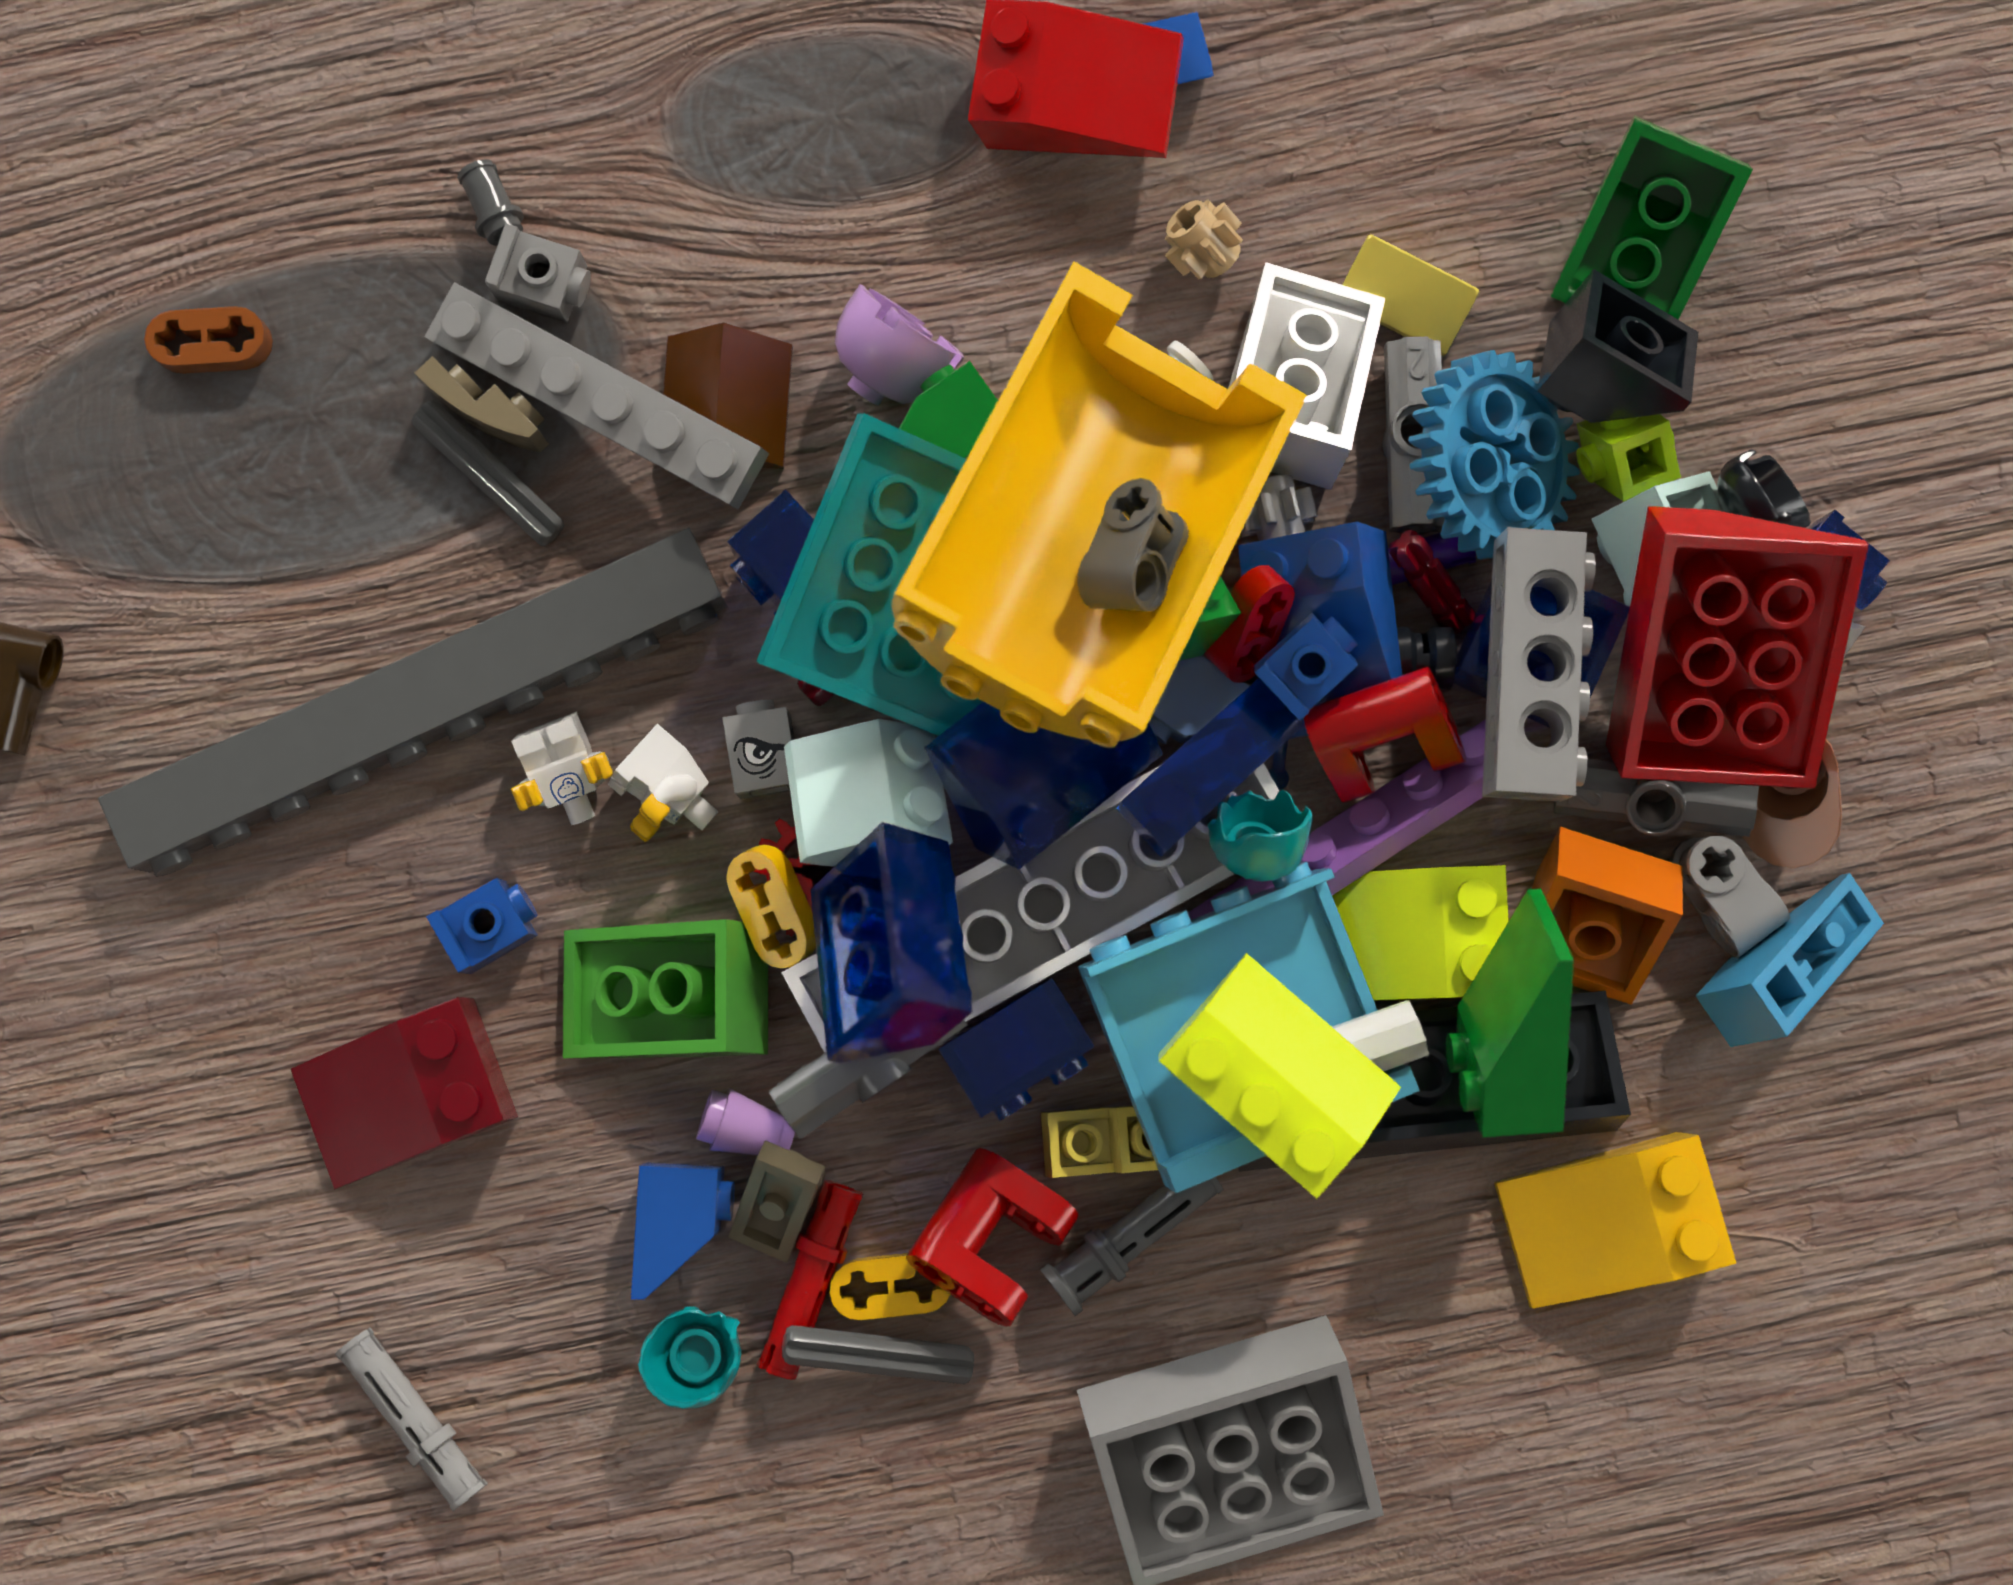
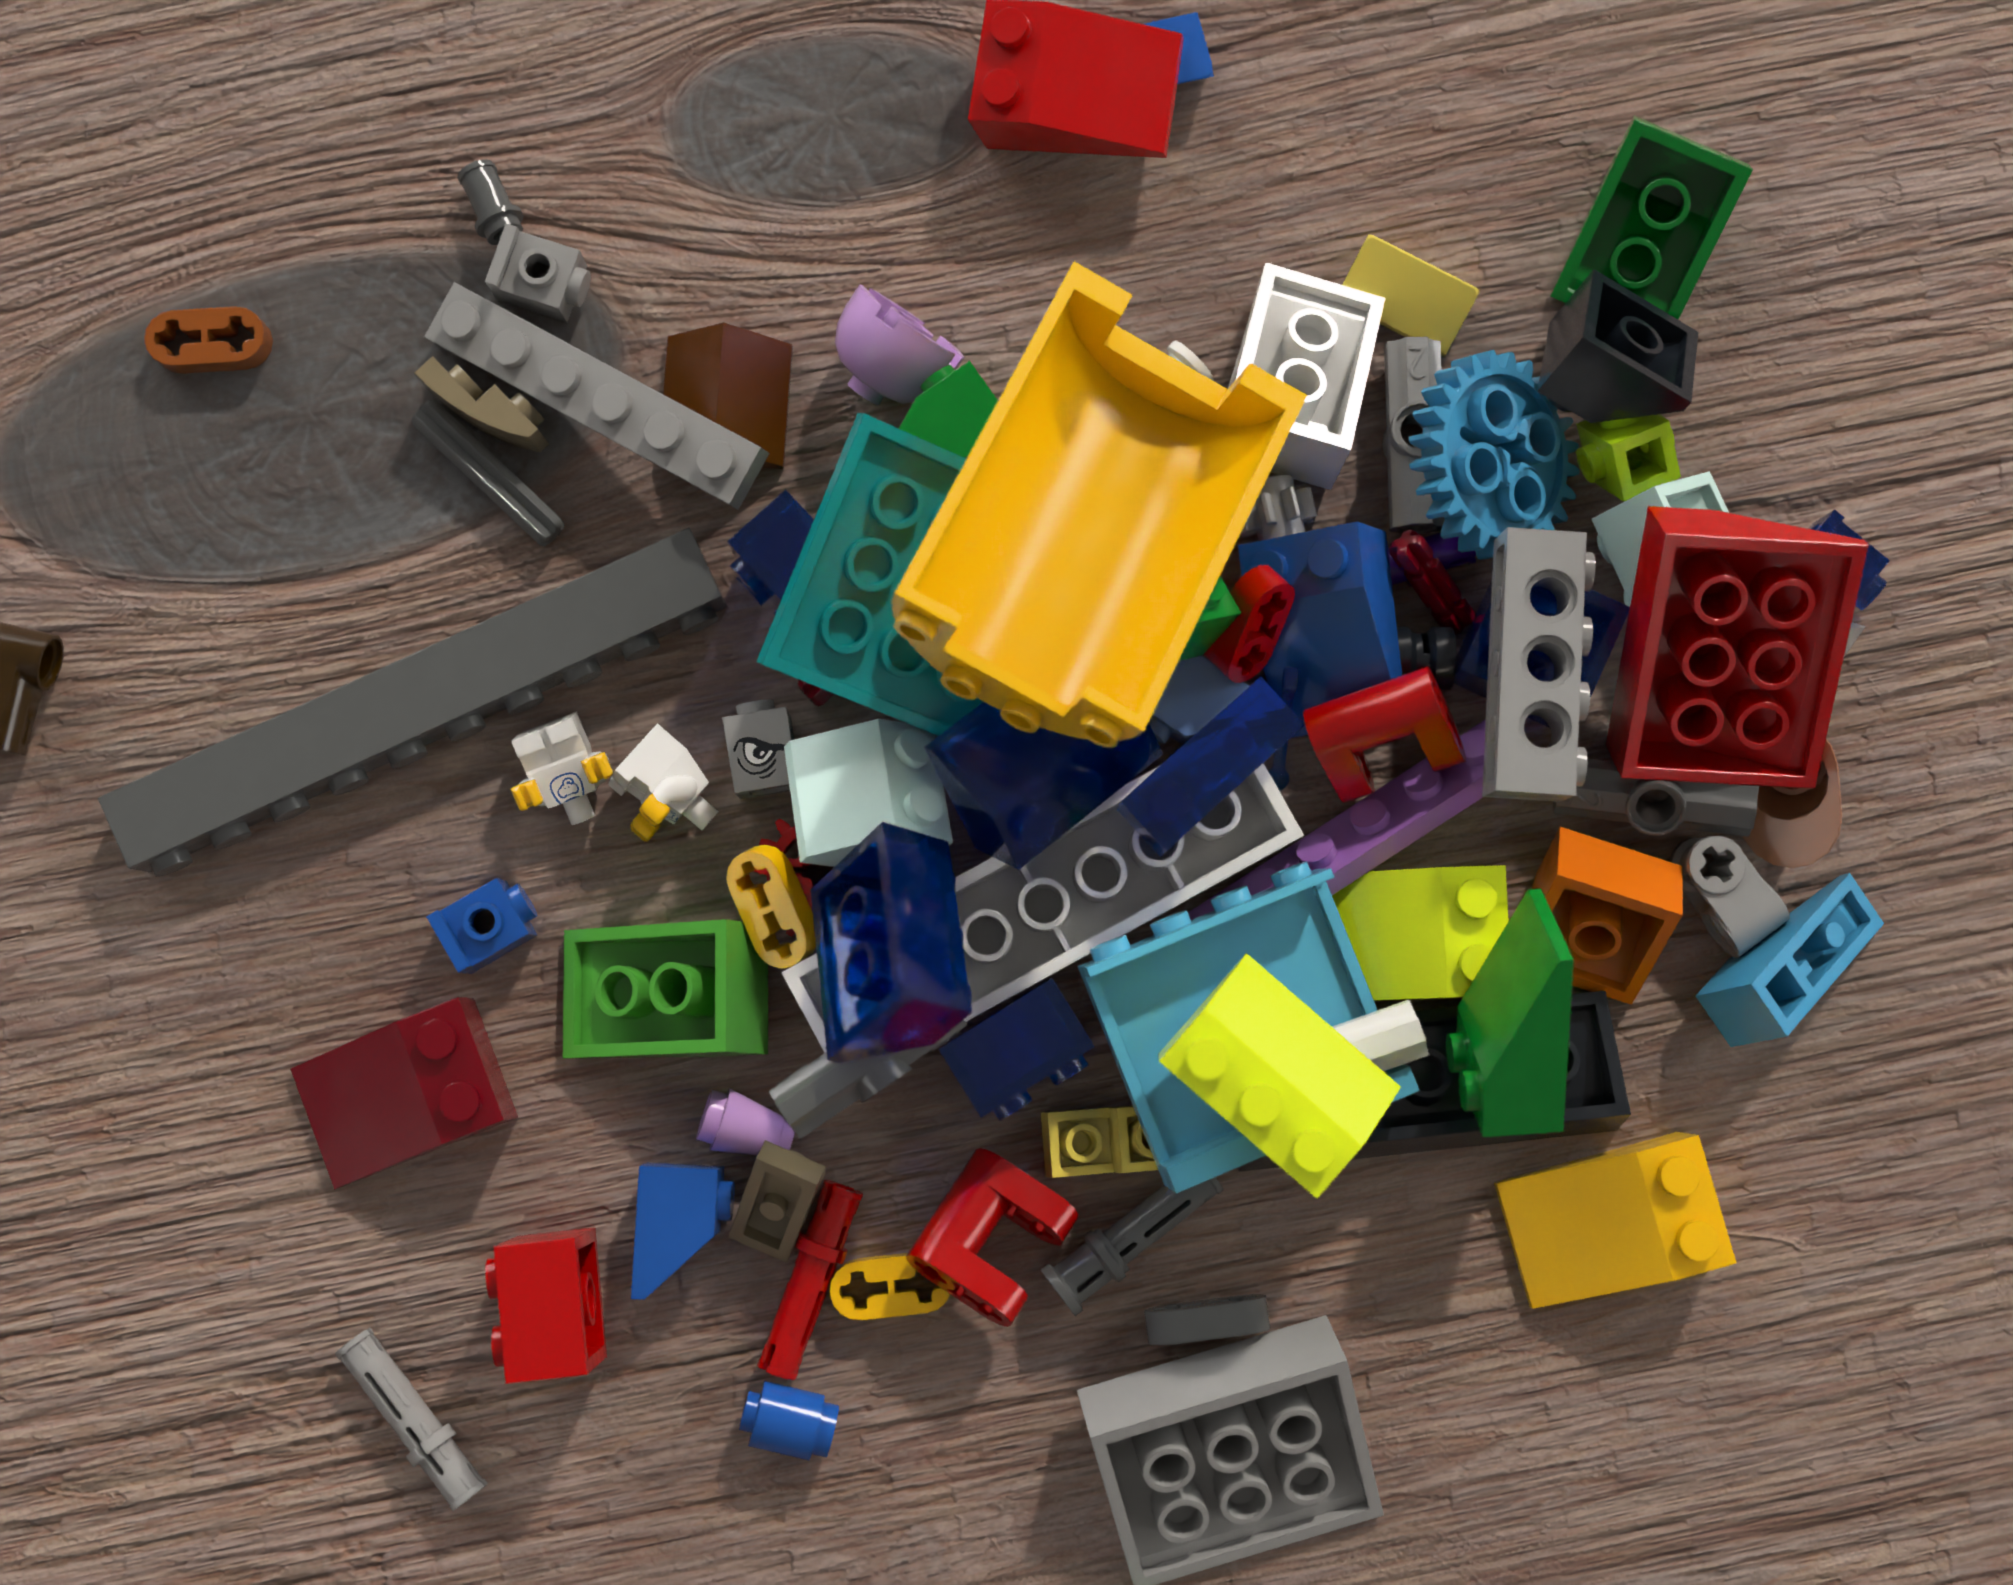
teal hair [638,1307,742,1409] -> none
dark grey axle [782,1325,974,1384] -> none
dark grey piece [1078,478,1189,612] -> none
tan gear [1165,199,1243,279] -> none
teal hair [1207,790,1312,881] -> none
blue brick [1254,613,1358,721] -> none
black hair [1717,449,1811,528] -> none
none -> red brick [485,1227,607,1384]
none -> blue brick [739,1381,839,1461]
none -> dark grey beam [1144,1294,1271,1345]

